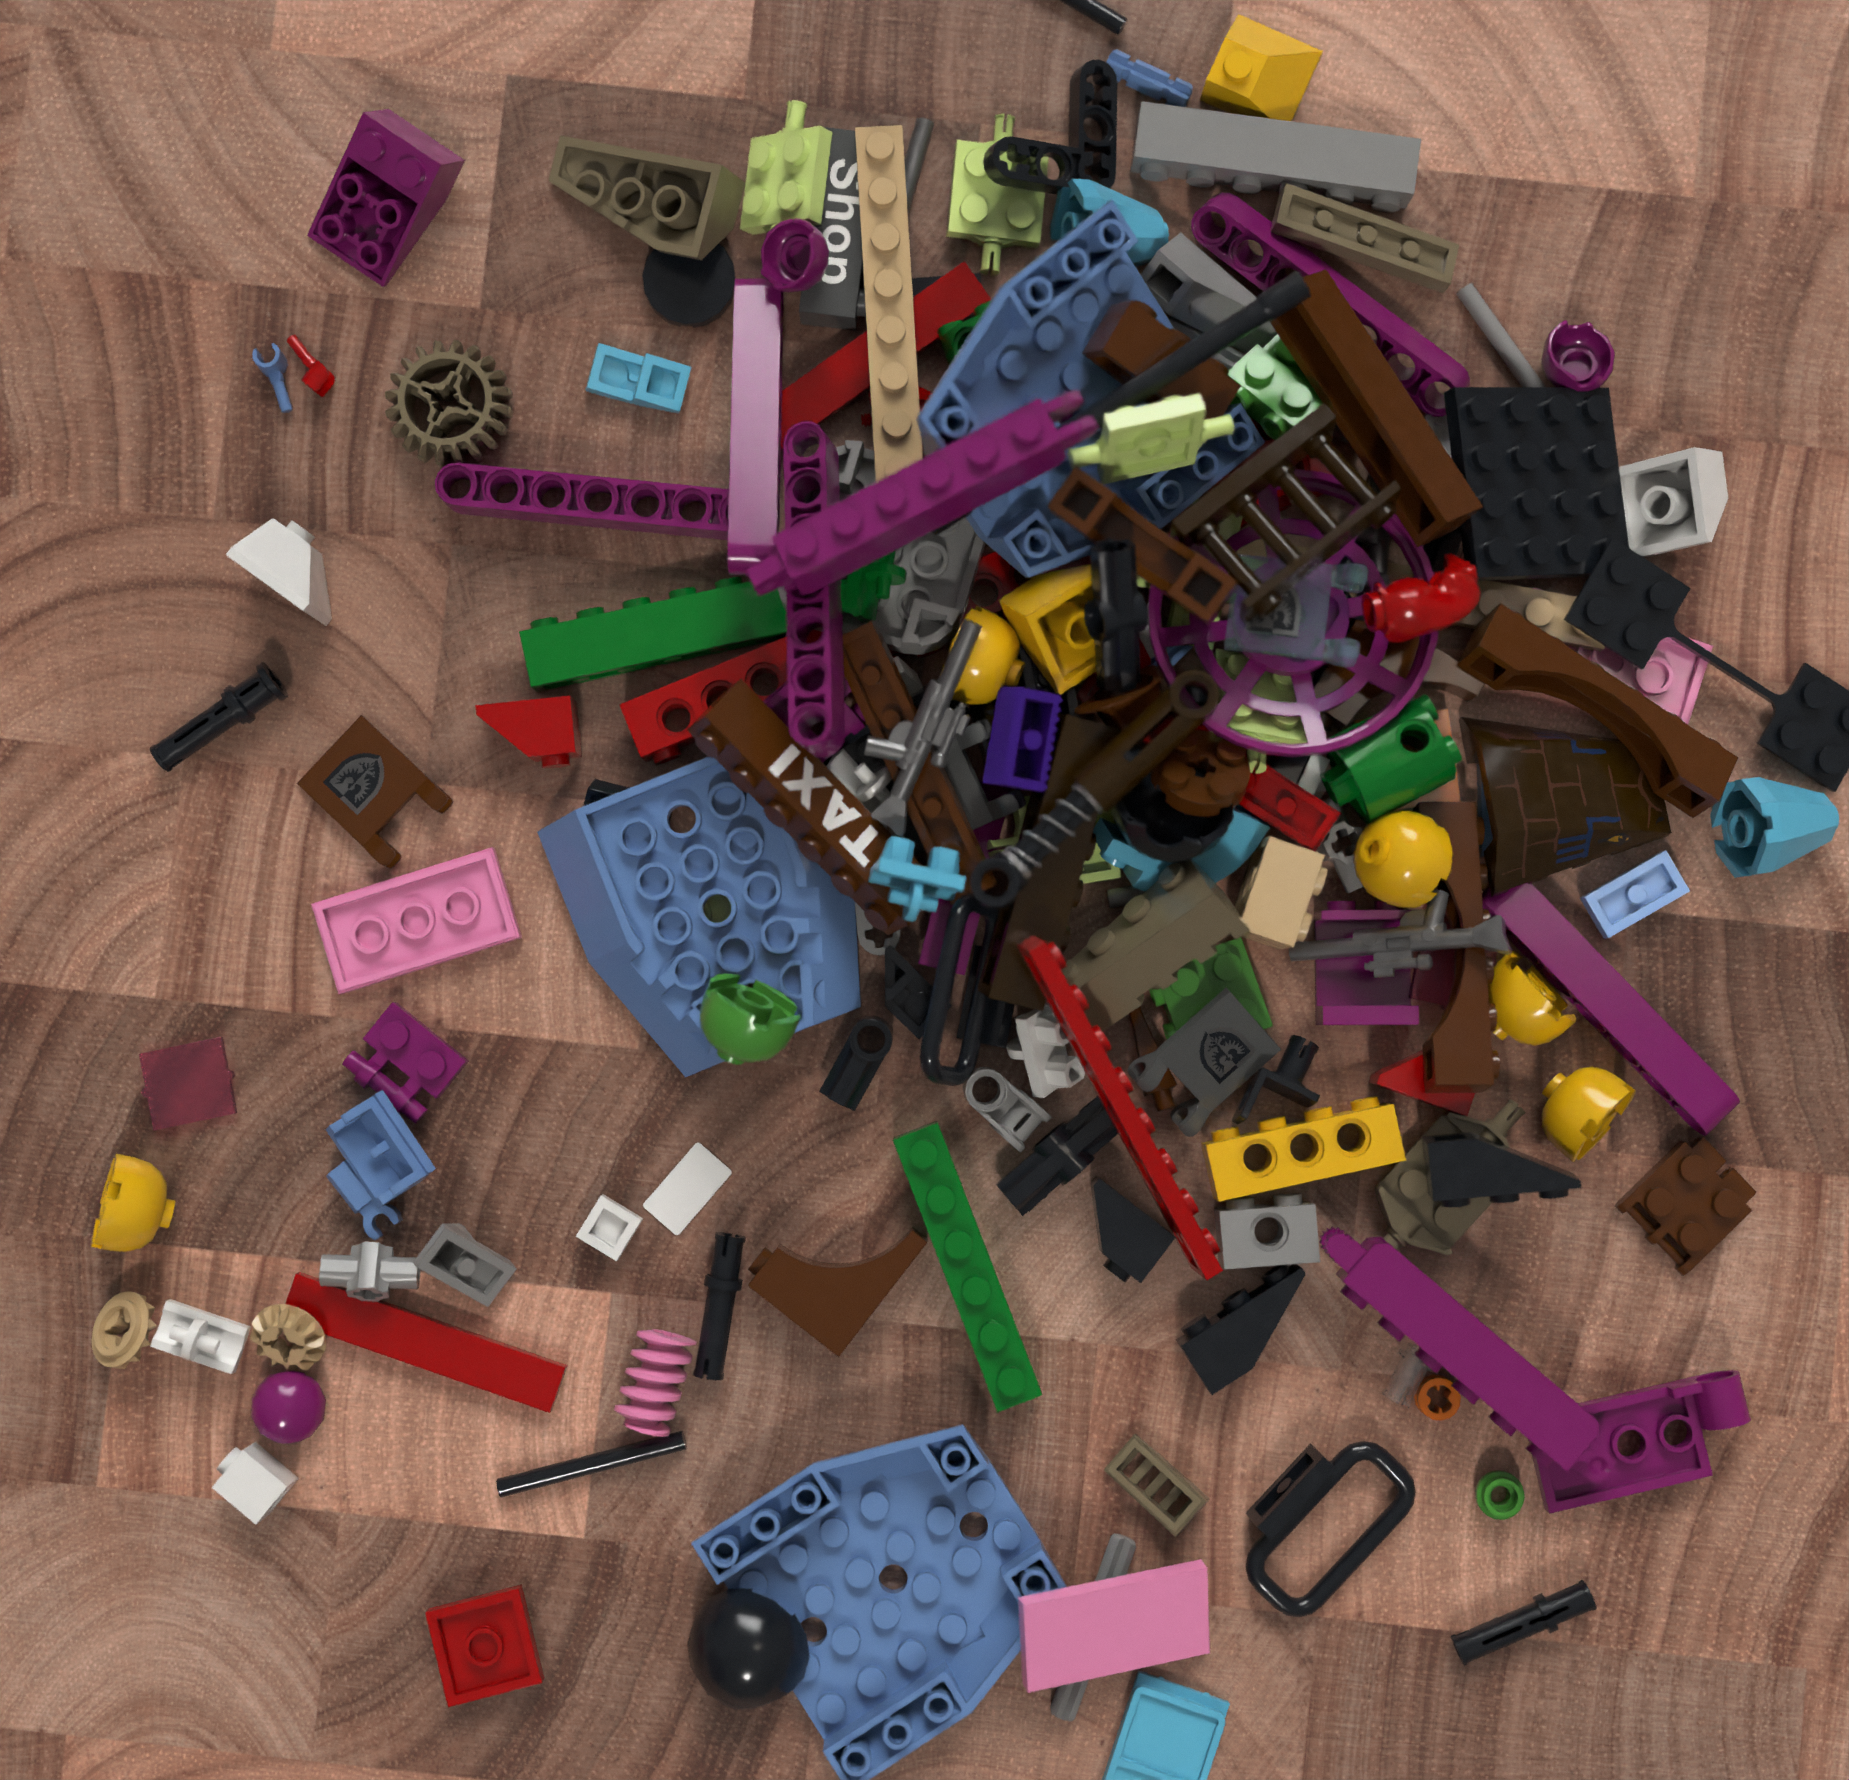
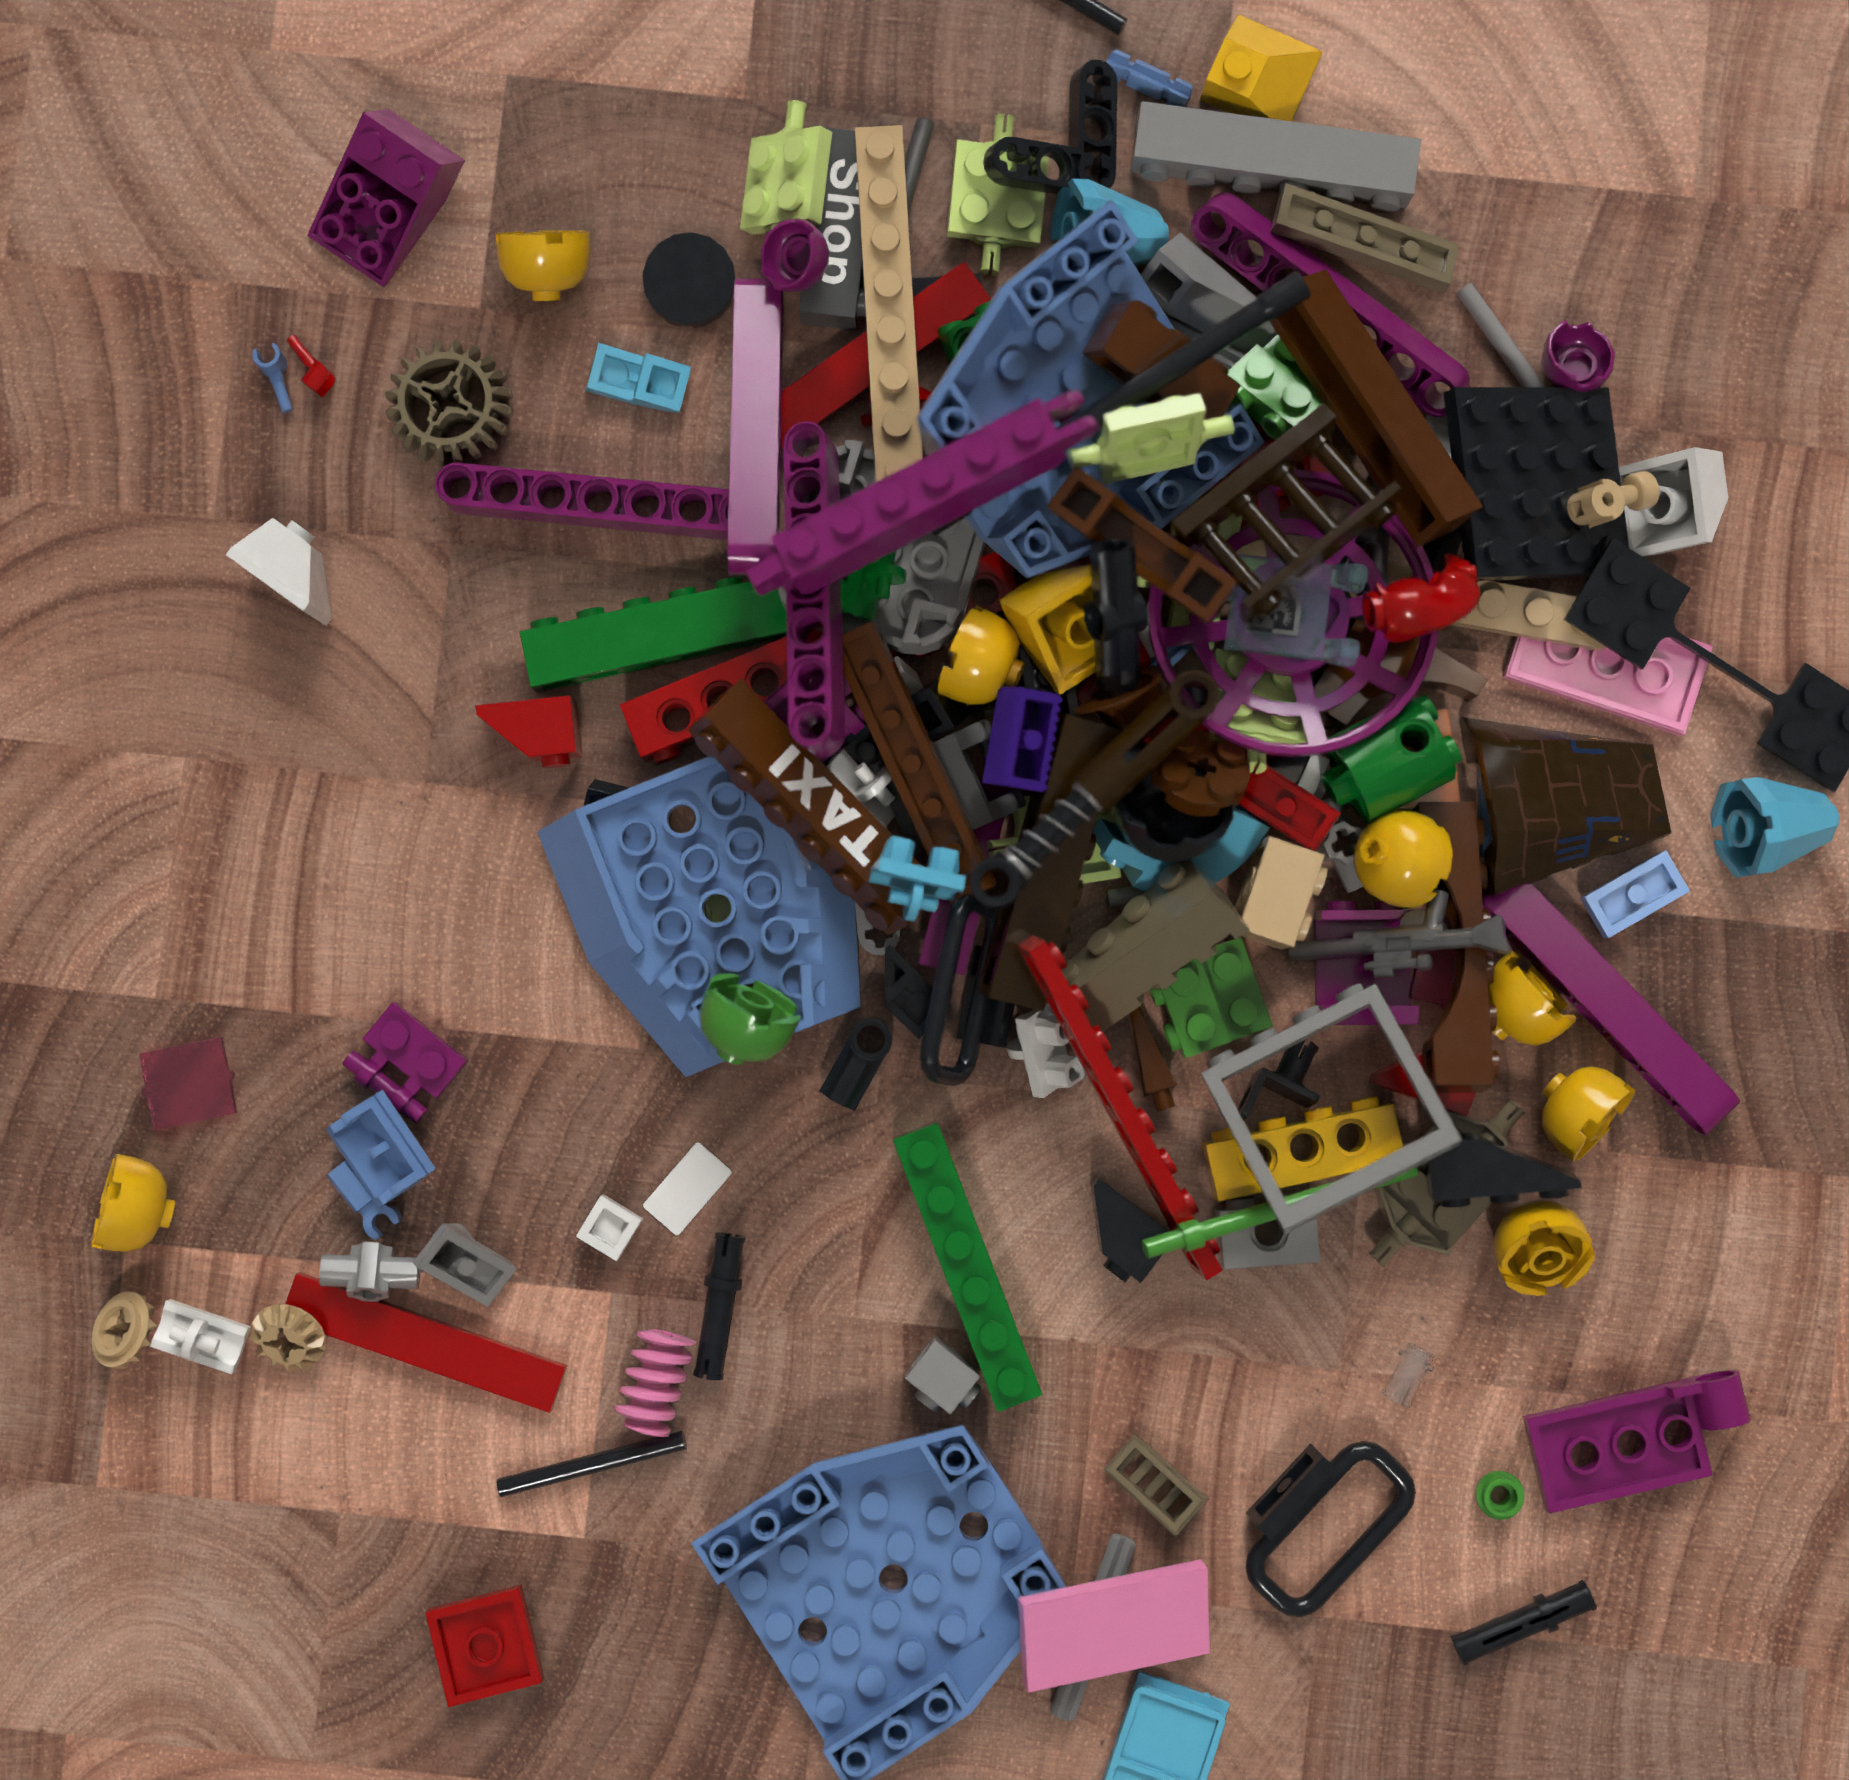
black pin [149,662,288,772] -> none
white brick [212,1442,299,1524] -> none
magenta hair [251,1370,326,1444] -> none
reddish brown flag [297,715,453,869] -> none
bright pink tile [311,847,522,994] -> none
dark tan wedge [548,135,746,260] -> none
black cylinder [687,1589,810,1709] -> none
reddish brown arch [748,1227,928,1357] -> none
flat silver piece [865,619,982,837] -> none
light grey piece [963,1067,1052,1153] -> none
black piece [996,1096,1118,1216] -> none
dark grey flag [1128,988,1281,1137] -> none
black slope [1176,1264,1306,1395] -> none
magenta hinge [1319,1226,1617,1485] -> none
orange bush [1413,1374,1461,1421] -> none
reddish brown arch [1457,603,1738,818] -> none
reddish brown plate [1615,1136,1756,1276] -> none
none -> yellow cylinder [495,230,591,301]
none -> light grey brick [905,1335,981,1415]
none -> bright green bar [1142,1167,1418,1259]
none -> light grey window [1201,983,1462,1234]
none -> yellow cylinder [1494,1200,1595,1296]
none -> tan leg [1567,471,1660,528]

